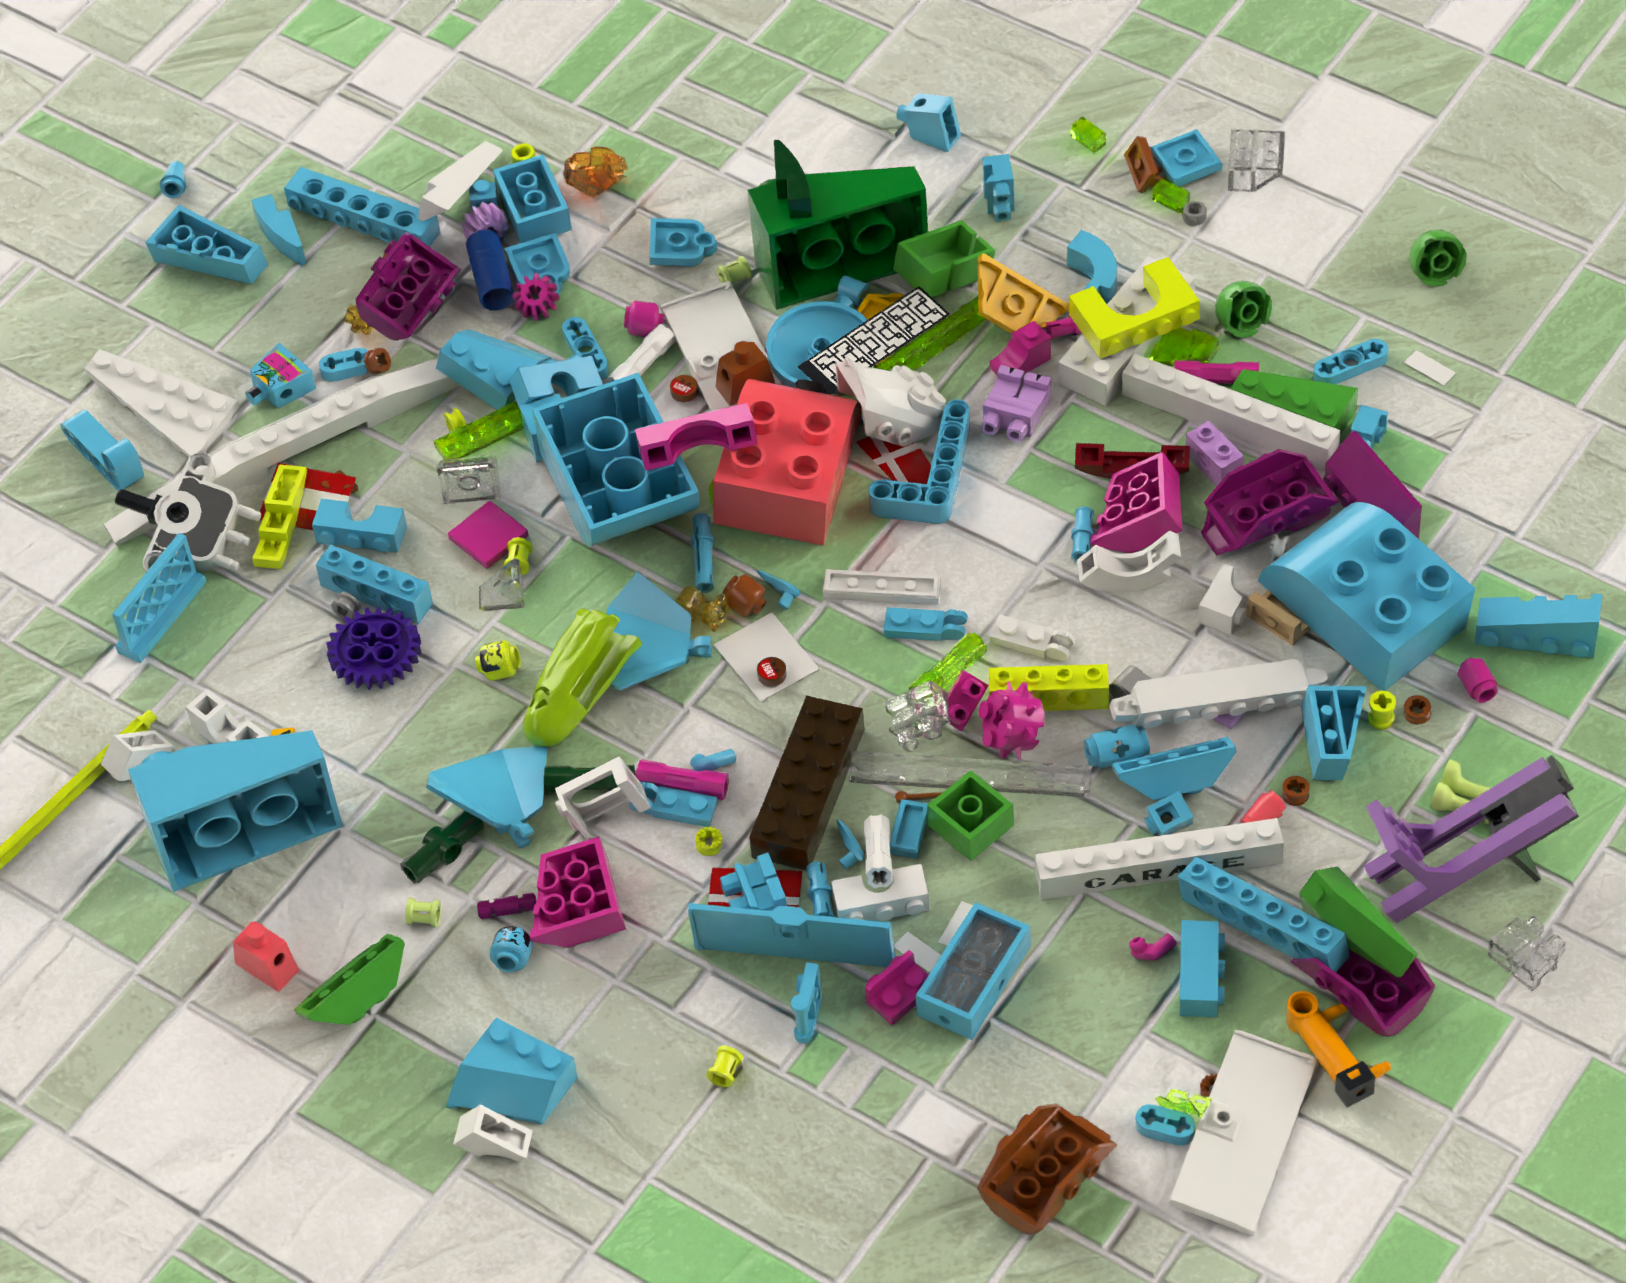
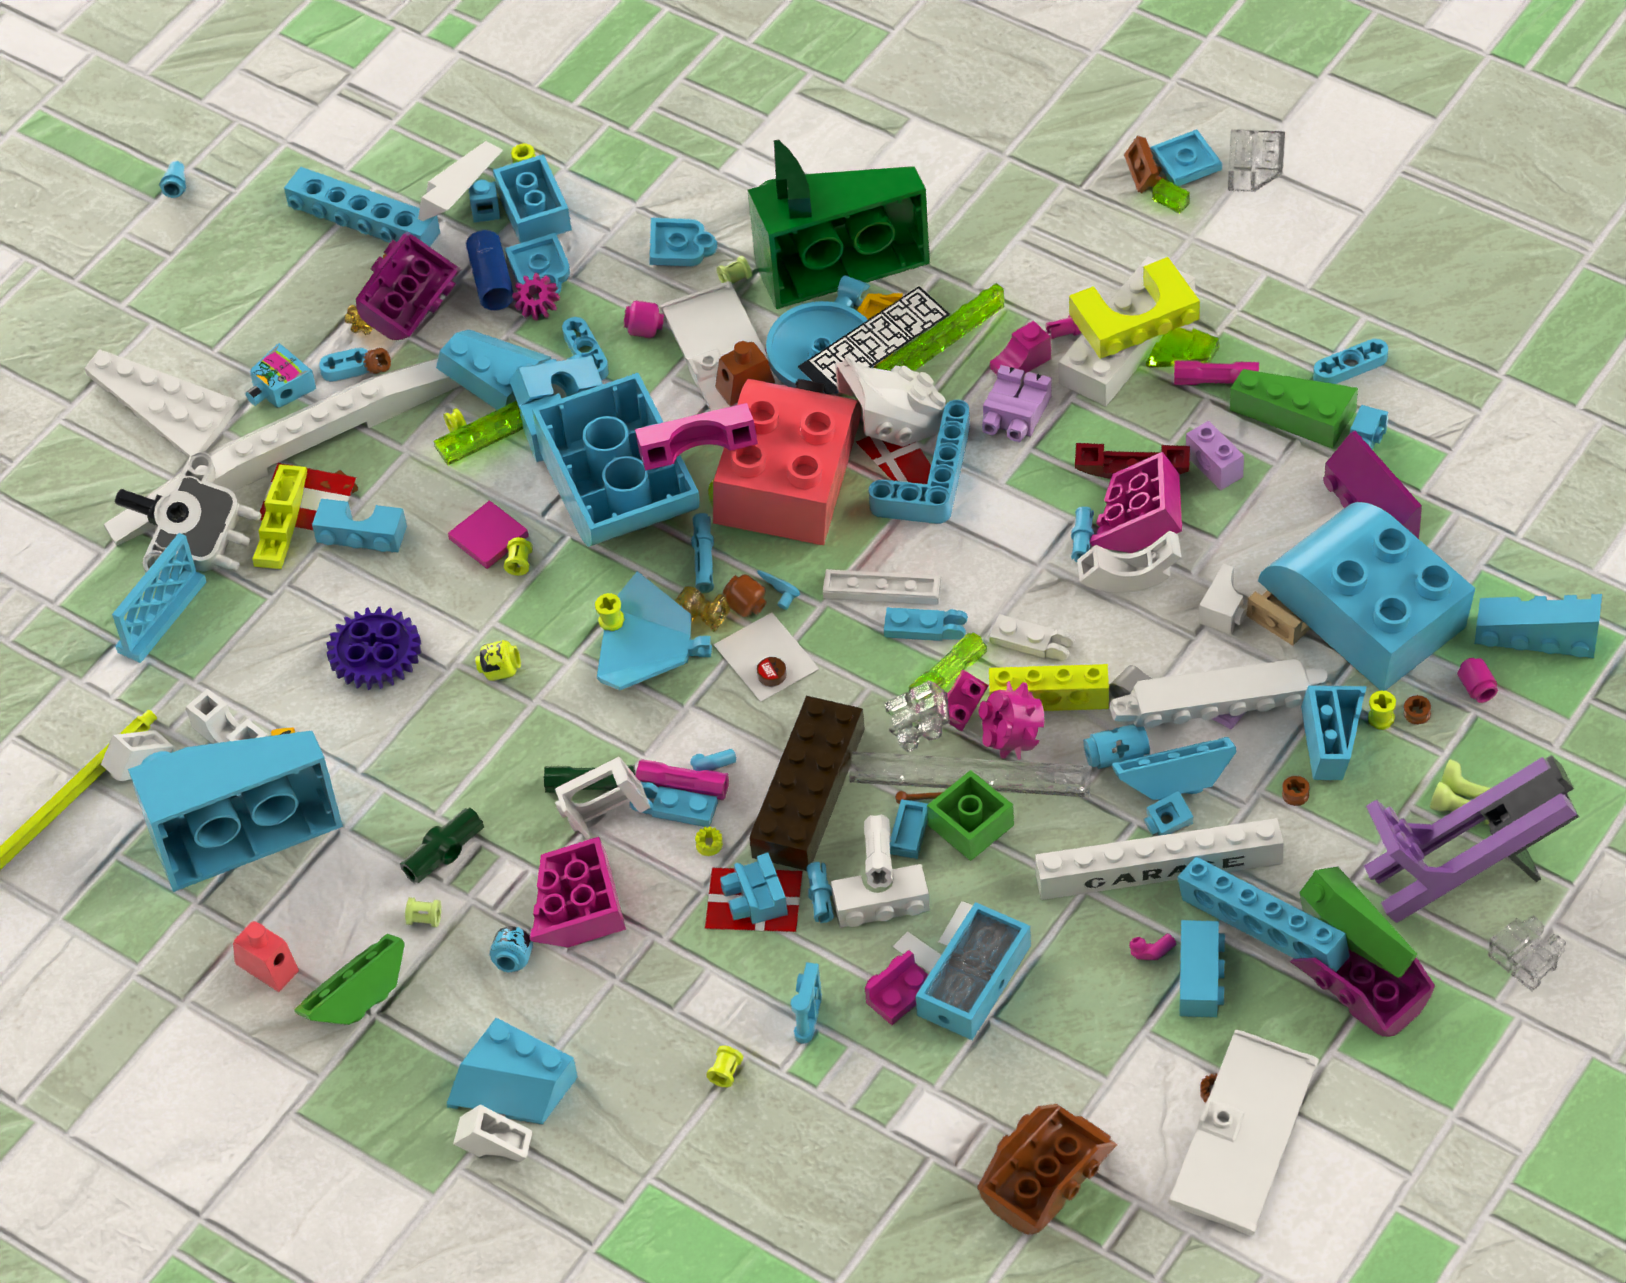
medium azure beam [60,409,144,491] -> none
medium azure wedge [145,204,268,284] -> none
medium azure slope [251,194,306,265] -> none
medium azure brick [316,544,433,624] -> none
light grey bush [331,592,361,619] -> none
medium azure panel [426,746,548,848] -> none
clear slope [437,455,500,504] -> none
lavender gear [461,202,509,249] -> none
magenta axle [477,893,537,919] -> none
clear slope [479,558,524,611] -> none
lime piece [523,608,642,747] -> none
clear orange helmet [563,147,628,198] -> none
white axle [607,324,676,383] -> none
dark orange tile [670,375,698,402] -> none
medium azure door [688,903,896,968] -> none
medium azure bar [837,819,864,870] -> none
bright green piece [893,220,996,297] -> none
medium azure torso [896,93,961,152] -> none
yellow wing [977,253,1069,334] -> none
medium azure hips [982,154,1014,221] -> none
medium azure arch [1067,230,1117,304] -> none
clear neon green piece [1071,117,1106,153] -> none
white brick [1122,354,1340,471] -> none
medium azure beam [1136,1104,1195,1146] -> none
clear neon green piece [1155,1088,1212,1117] -> none
light grey axle [1182,201,1207,226] -> none
magenta slope [1201,449,1339,556] -> none
bright green cylinder [1215,280,1272,338] -> none
coral cone [1240,790,1286,823] -> none
white bush [1269,534,1289,560] -> none
light orange piece [1286,991,1391,1107] -> none
white sticker [1404,350,1456,385] -> none
bright green cylinder [1409,230,1467,287] -> none
none -> neon yellow bush [595,593,625,631]

